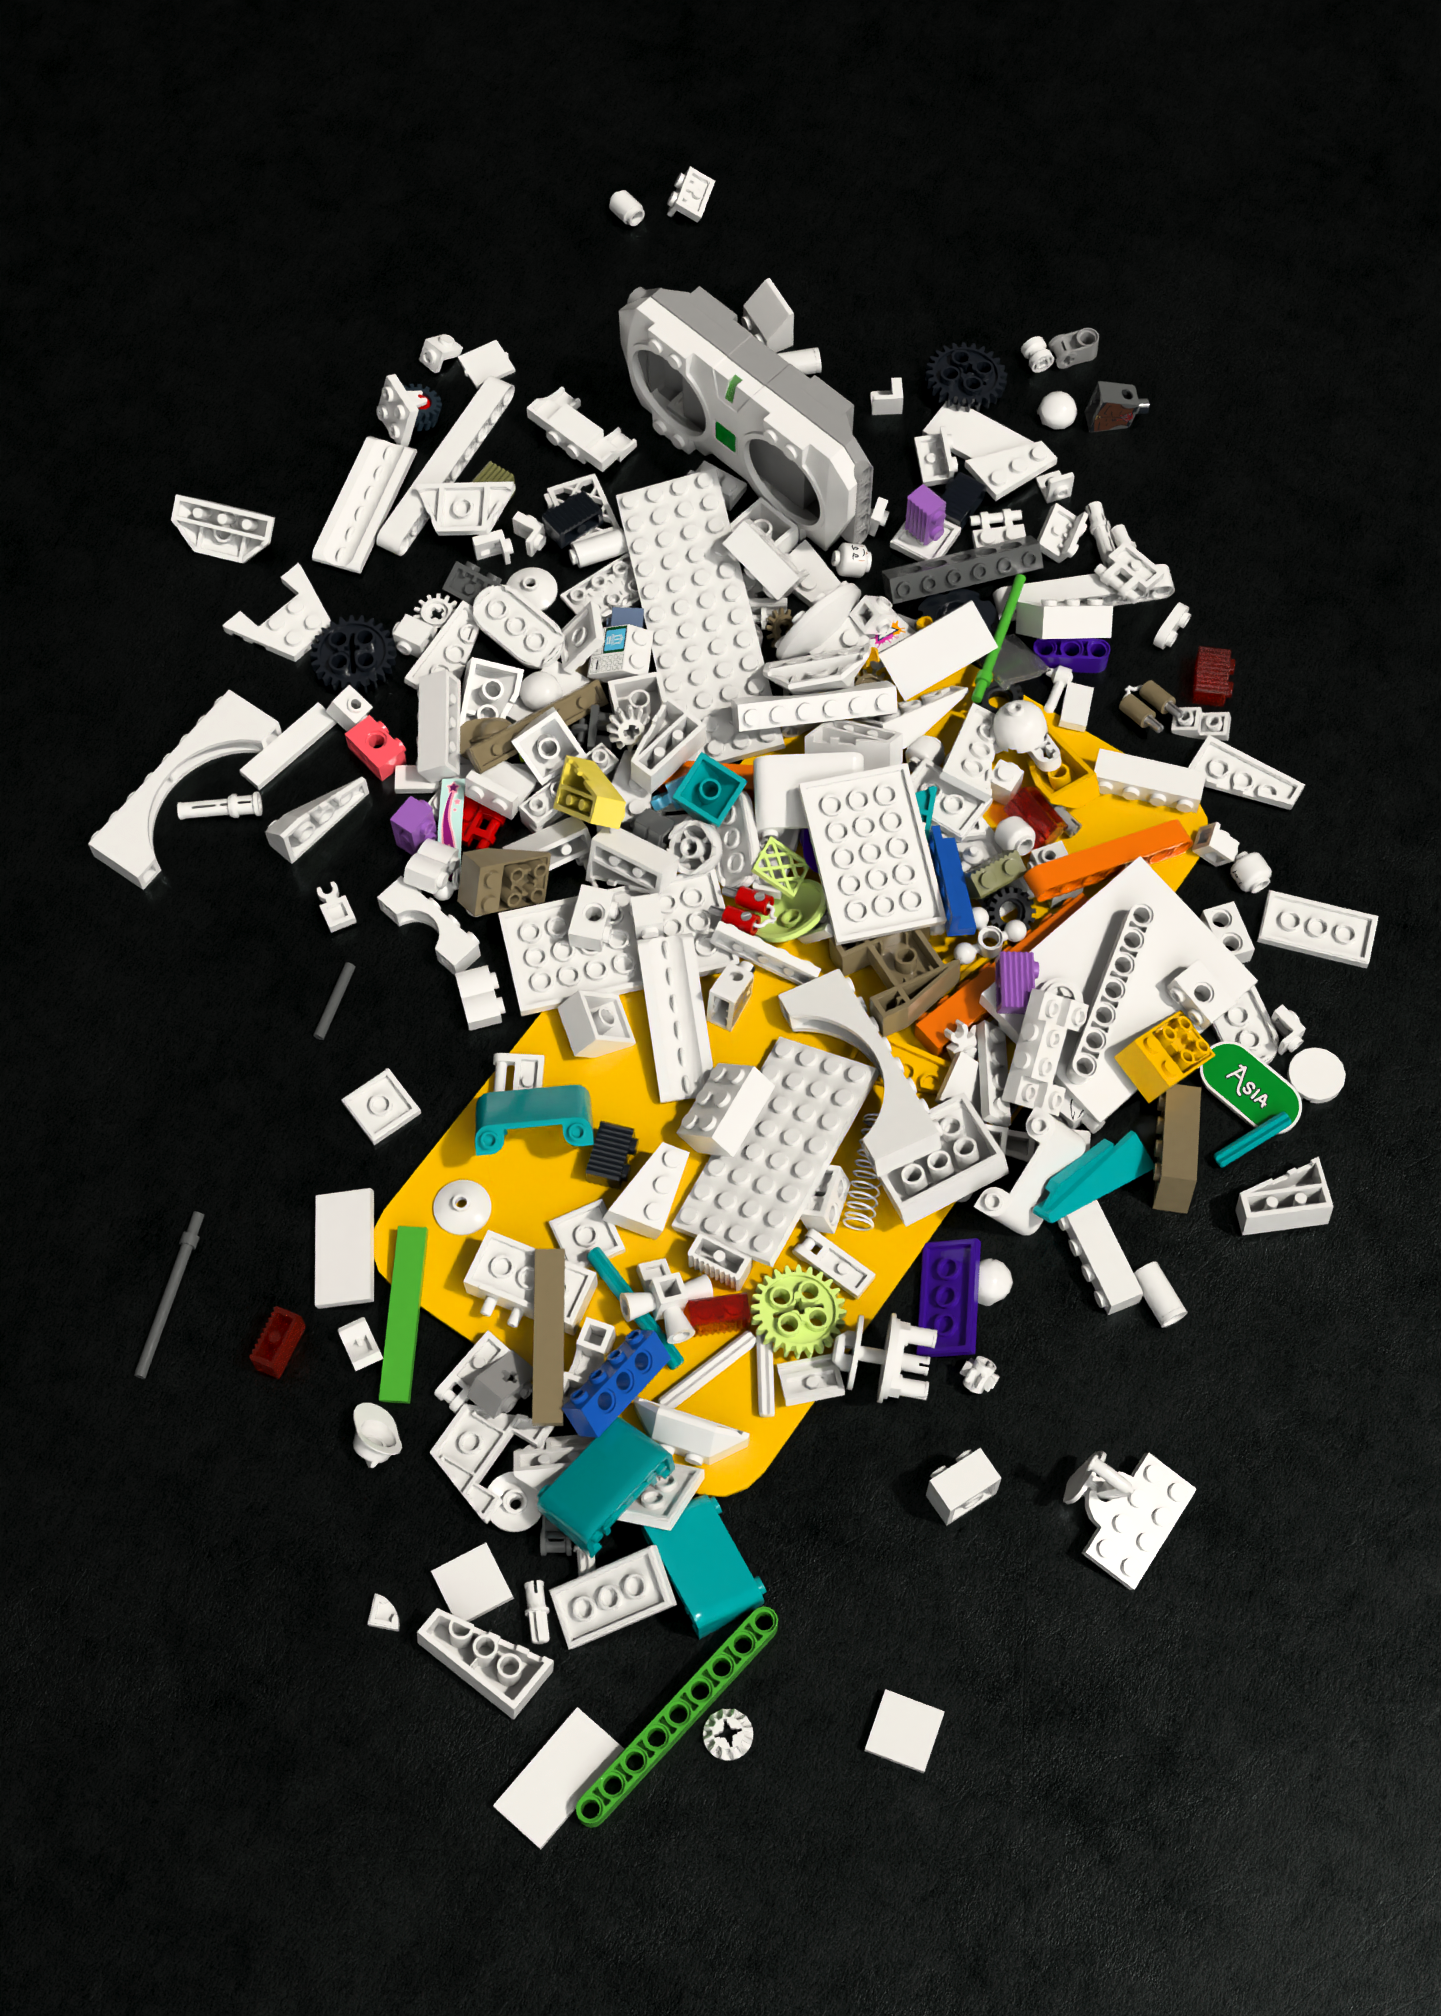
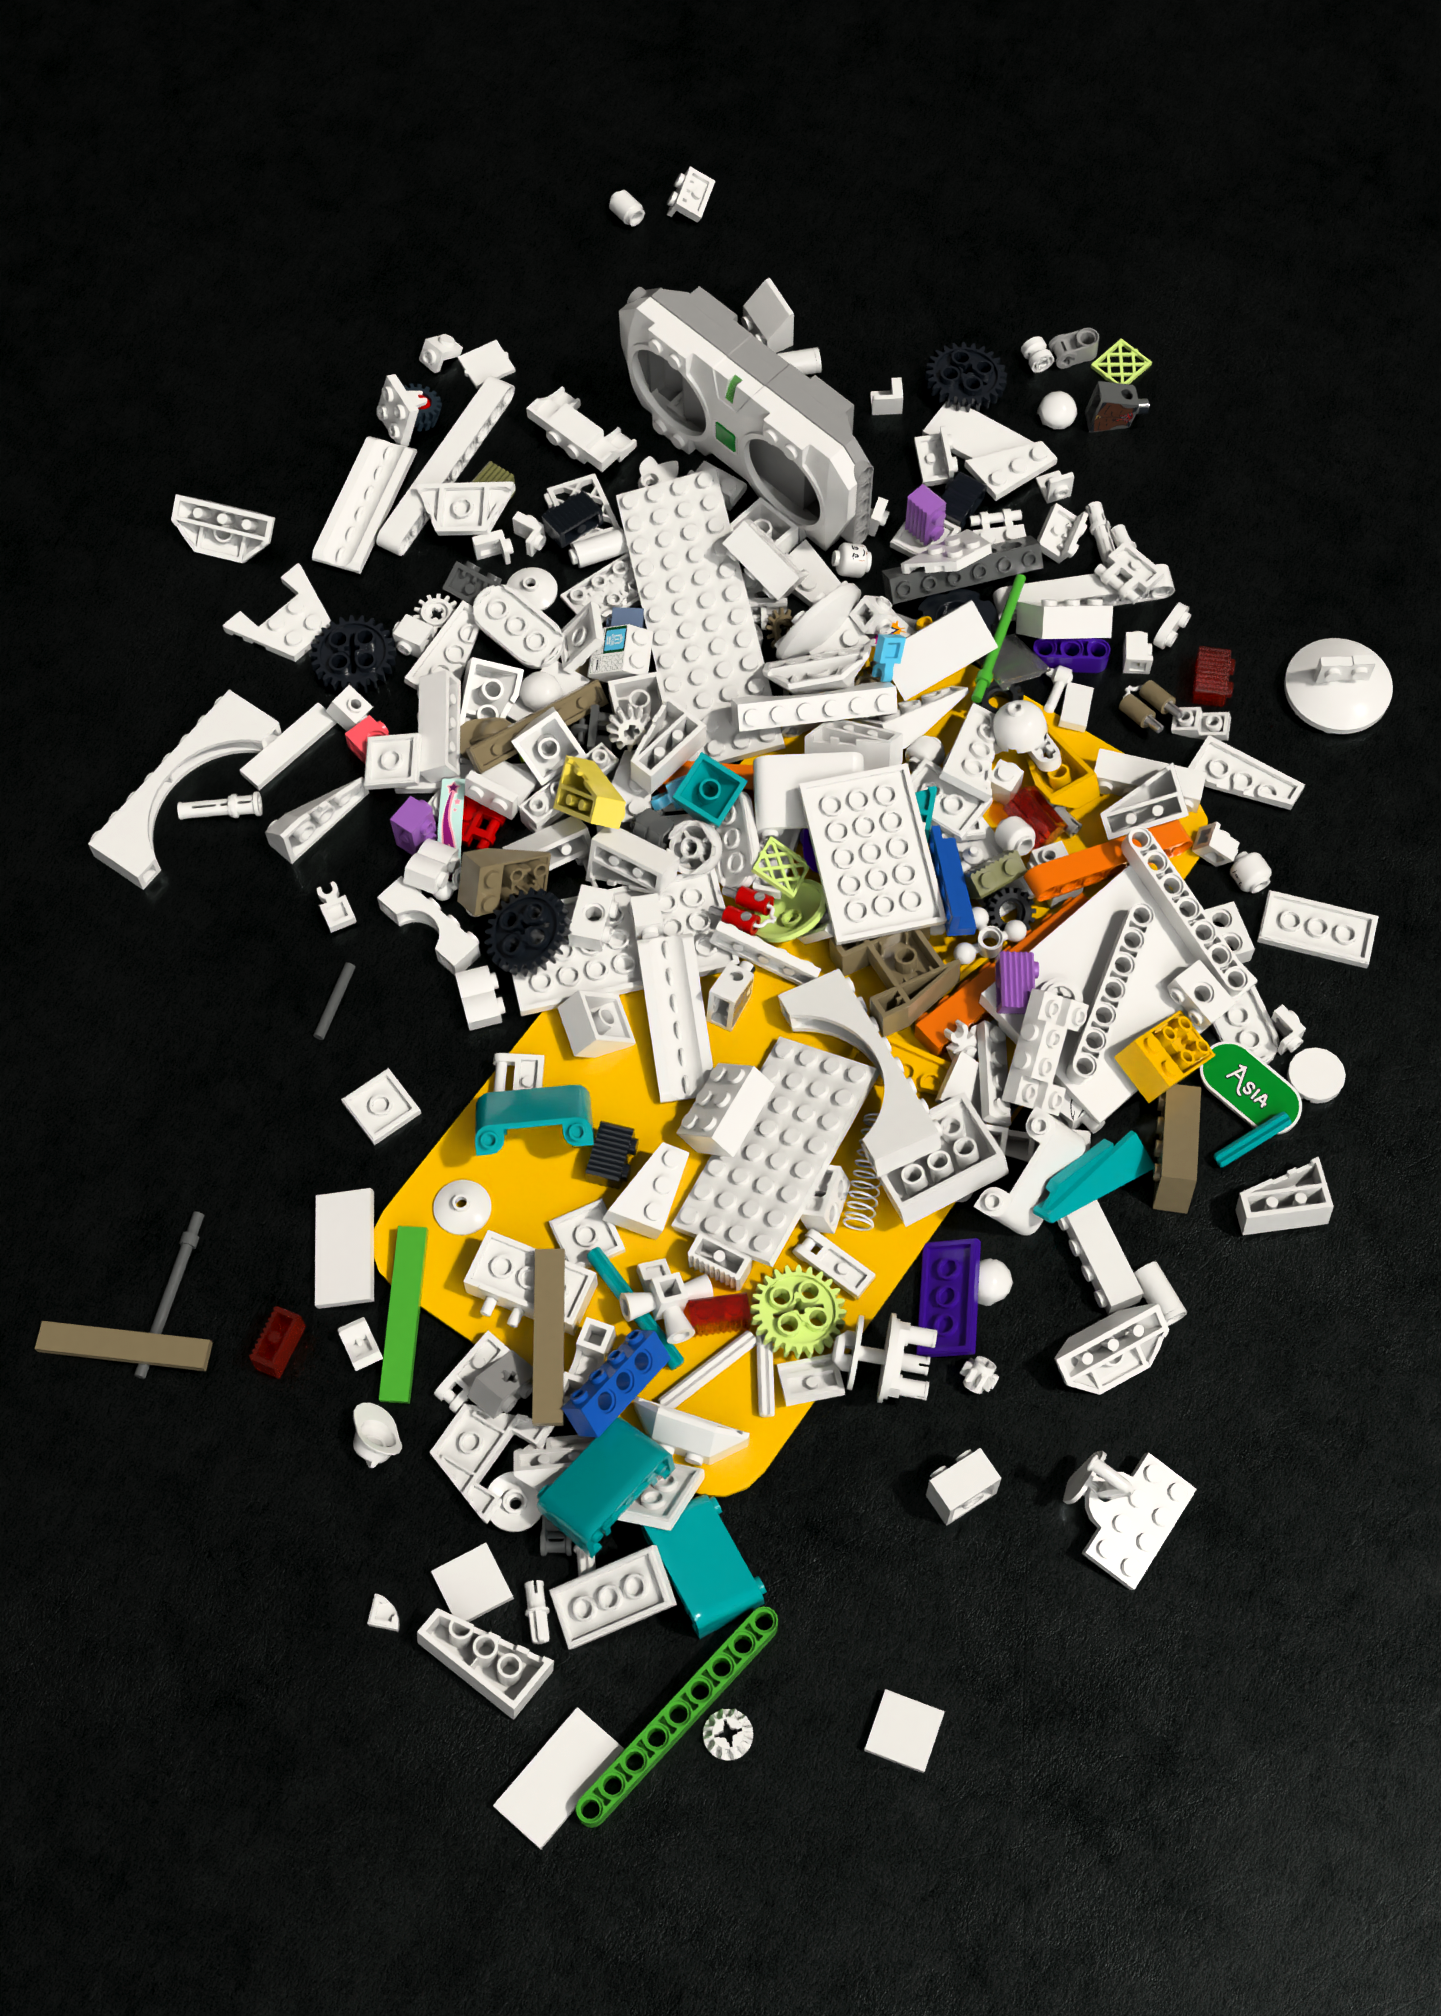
none -> dark tan tile [35,1321,213,1371]
none -> white plate [364,733,422,790]
none -> black gear [485,887,572,977]
none -> white plate [638,456,679,489]
none -> medium azure plate [872,634,906,682]
none -> white wing [901,529,992,574]
none -> white wedge [1054,1303,1169,1395]
none -> yellowish green window [1090,339,1152,384]
none -> white wedge [1100,762,1189,840]
none -> white beam [1121,827,1249,998]
none -> white brick [1123,631,1153,674]
none -> white bracket [1284,638,1393,734]

